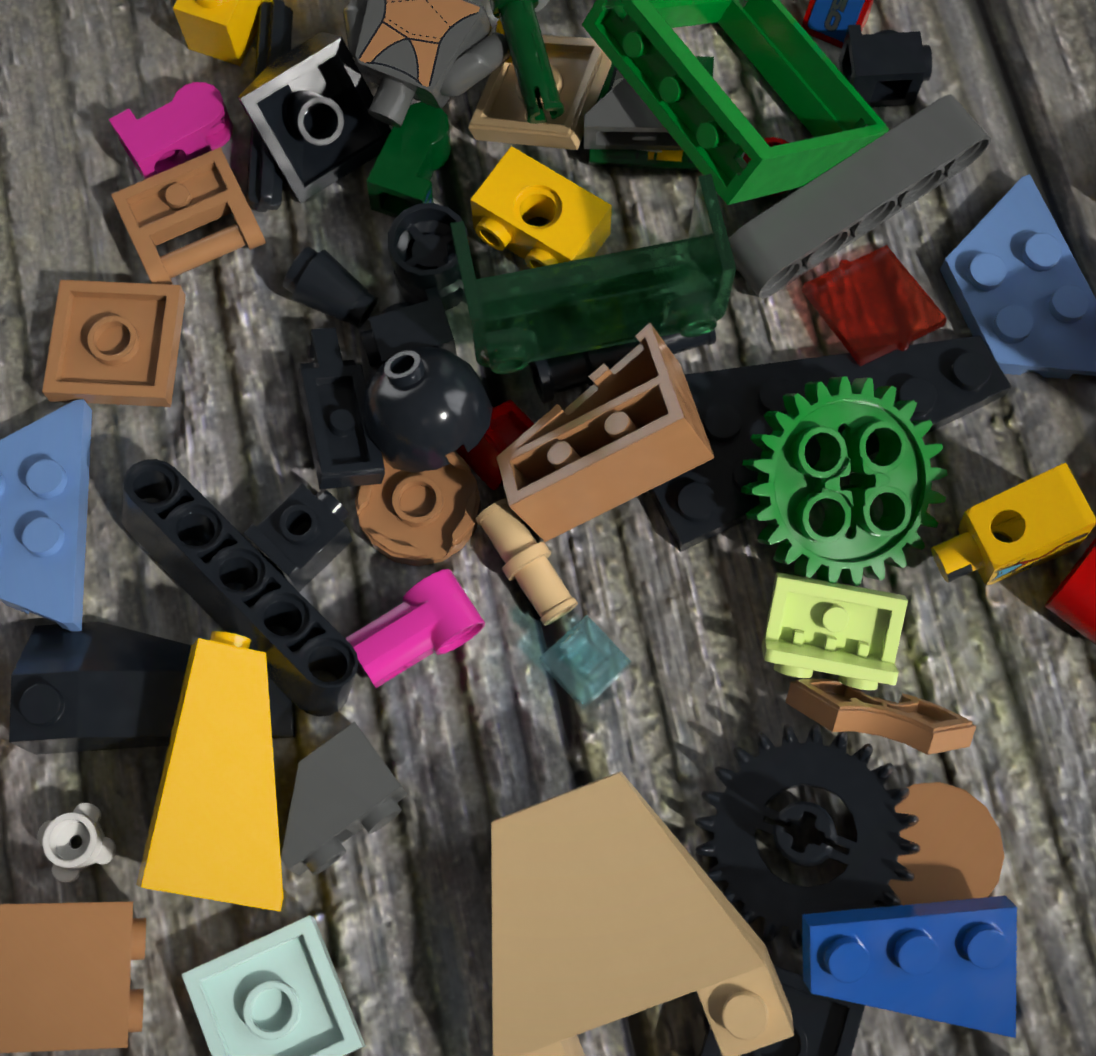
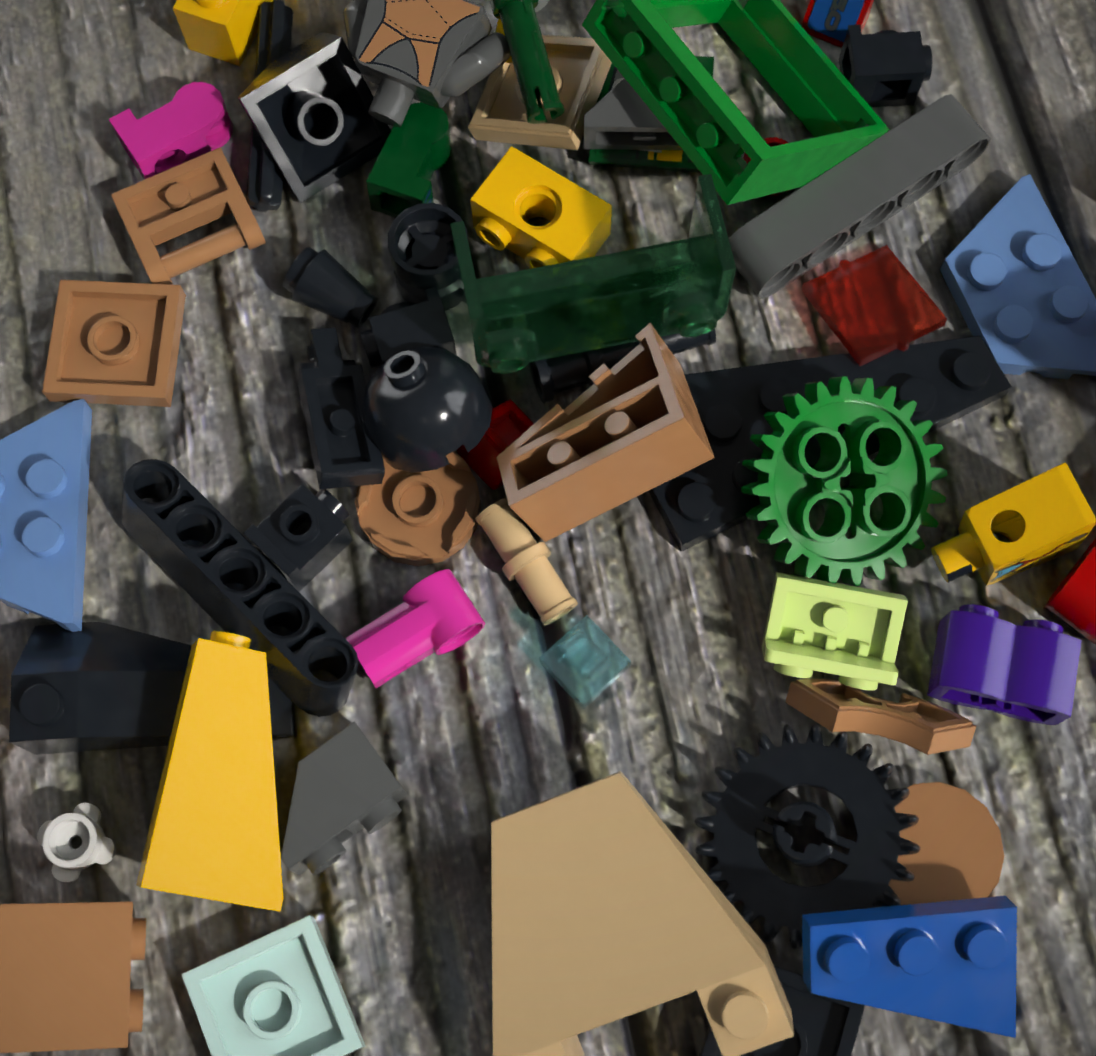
none -> dark purple brick [927,604,1082,726]

